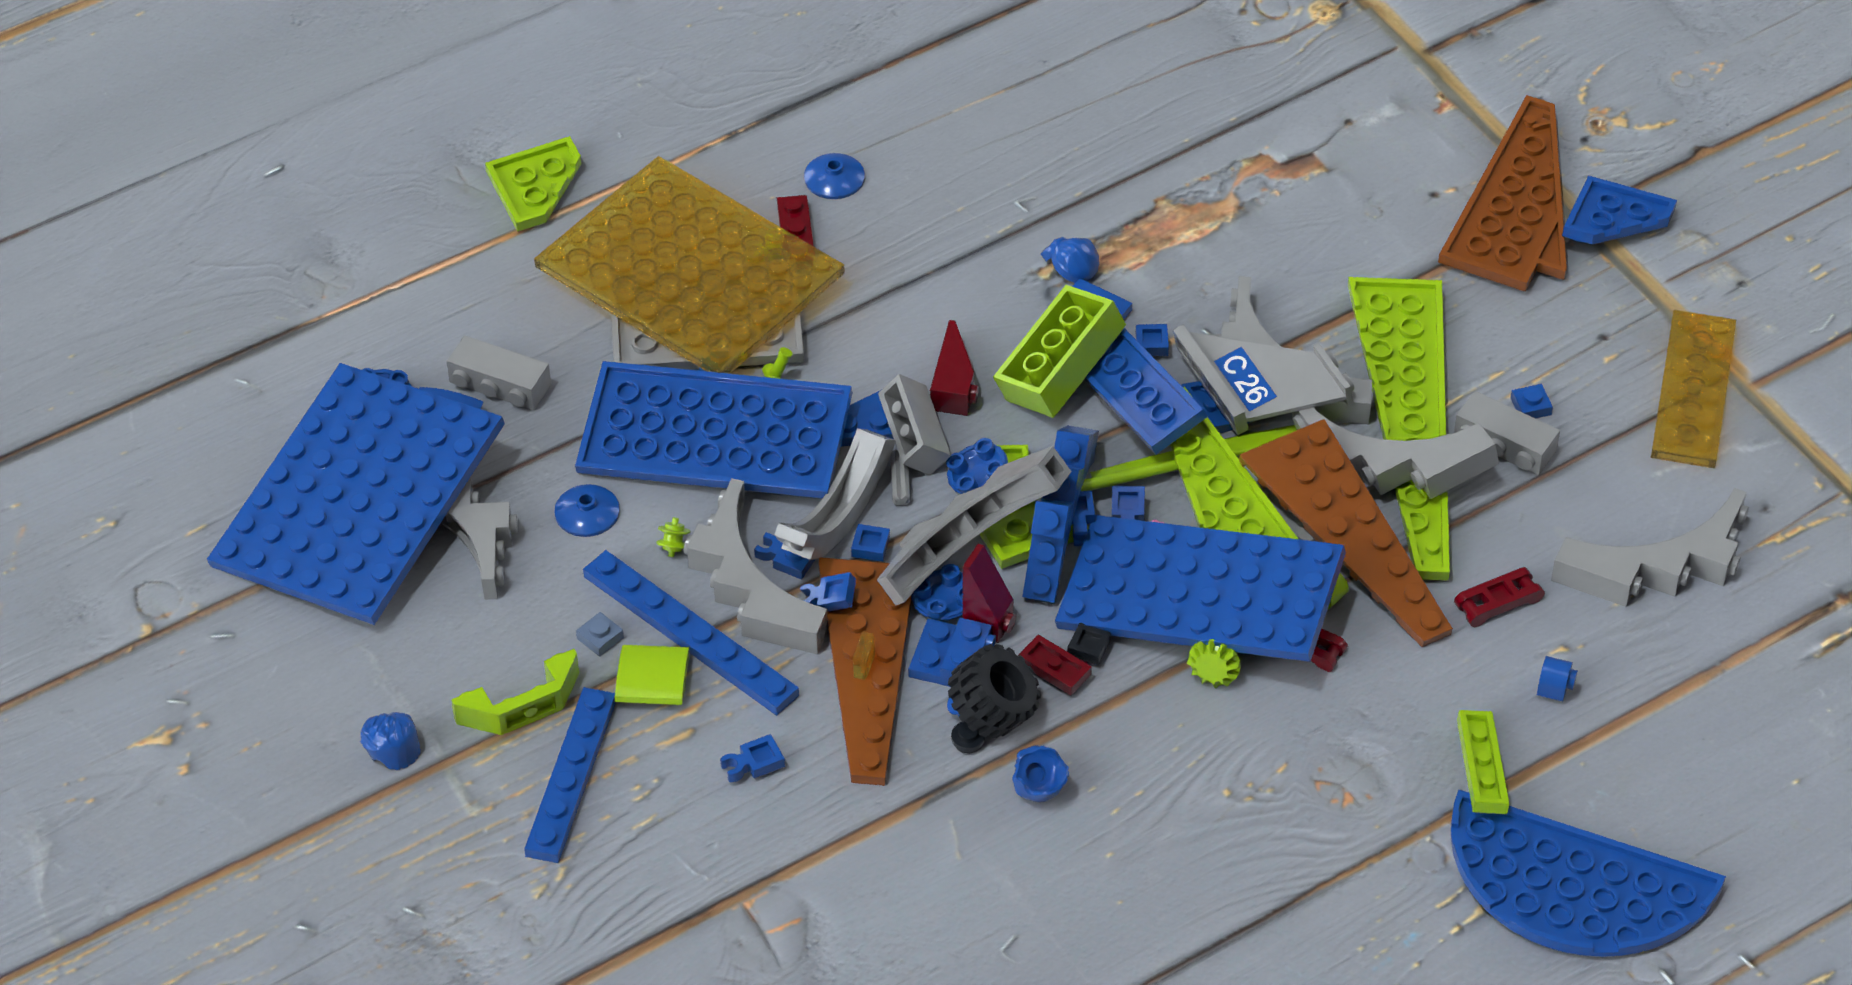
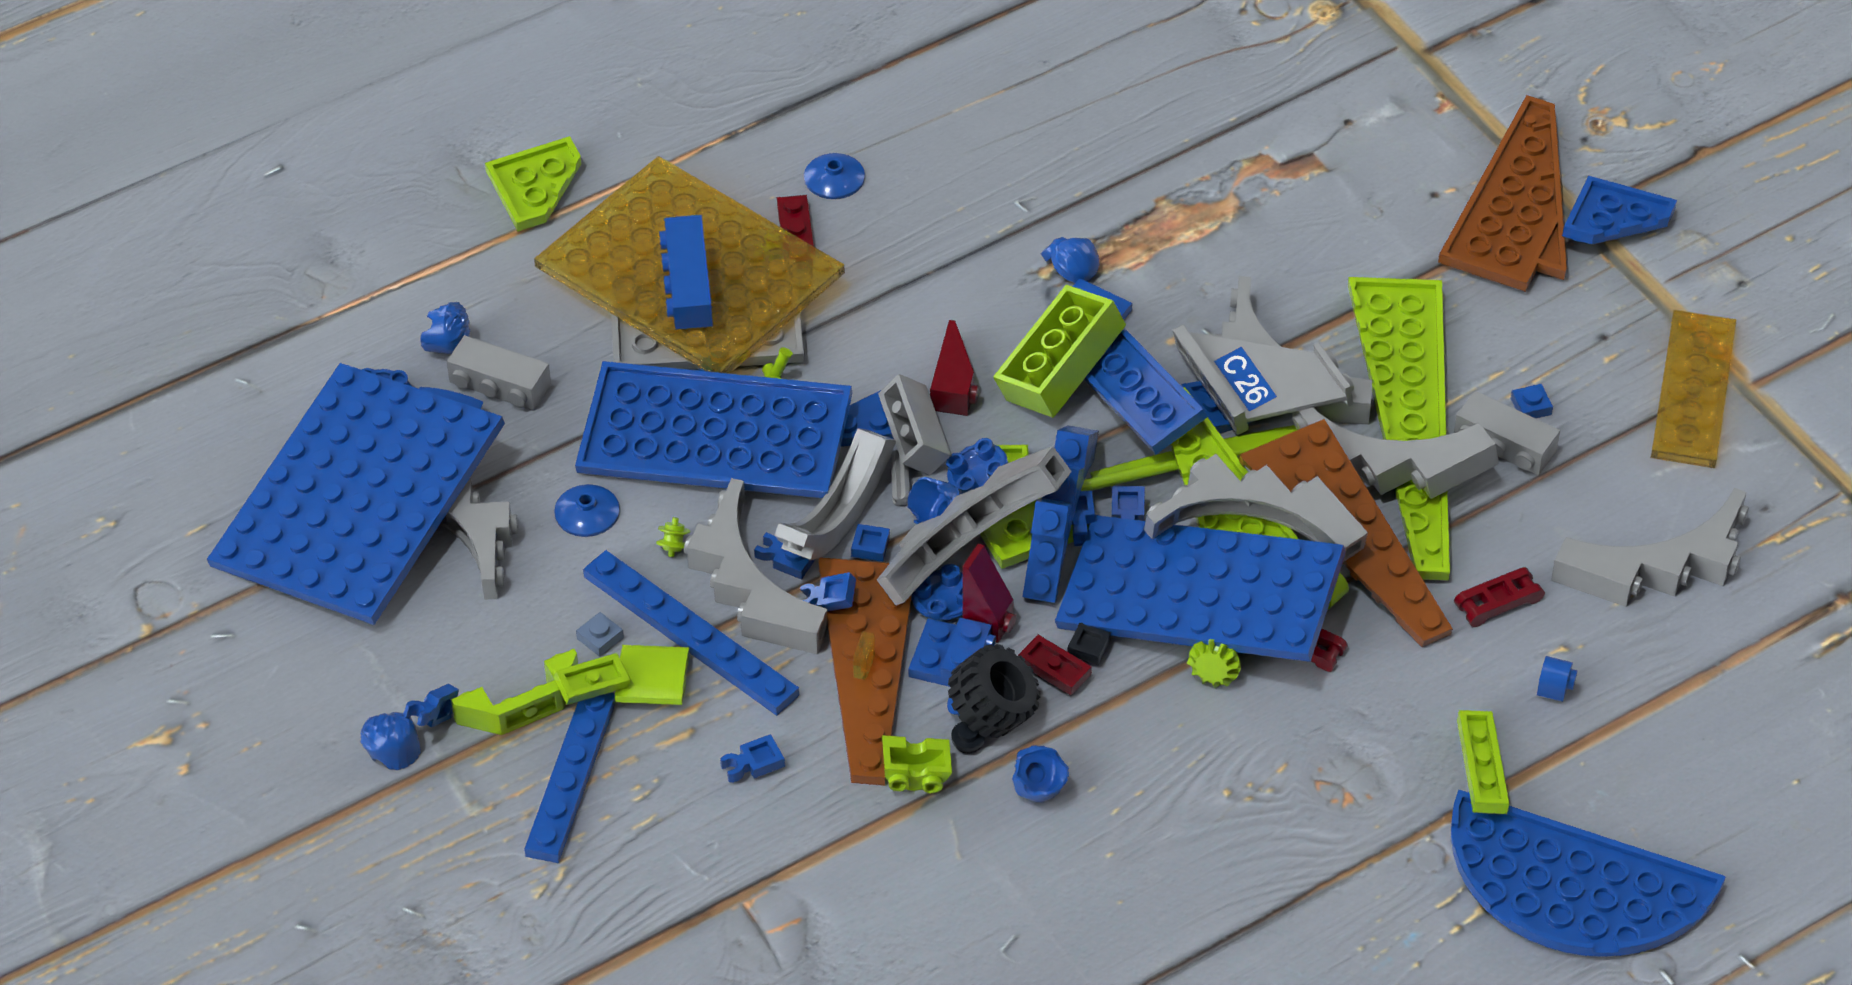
blue plate [1135,324,1169,356] -> none
none -> blue plate [403,683,459,728]
none -> blue hair [420,302,470,354]
none -> lime plate [554,653,630,705]
none -> blue brick [659,215,713,330]
none -> lime cylinder [882,735,952,793]
none -> blue hair [907,477,960,524]
none -> light grey arch [1144,454,1368,562]

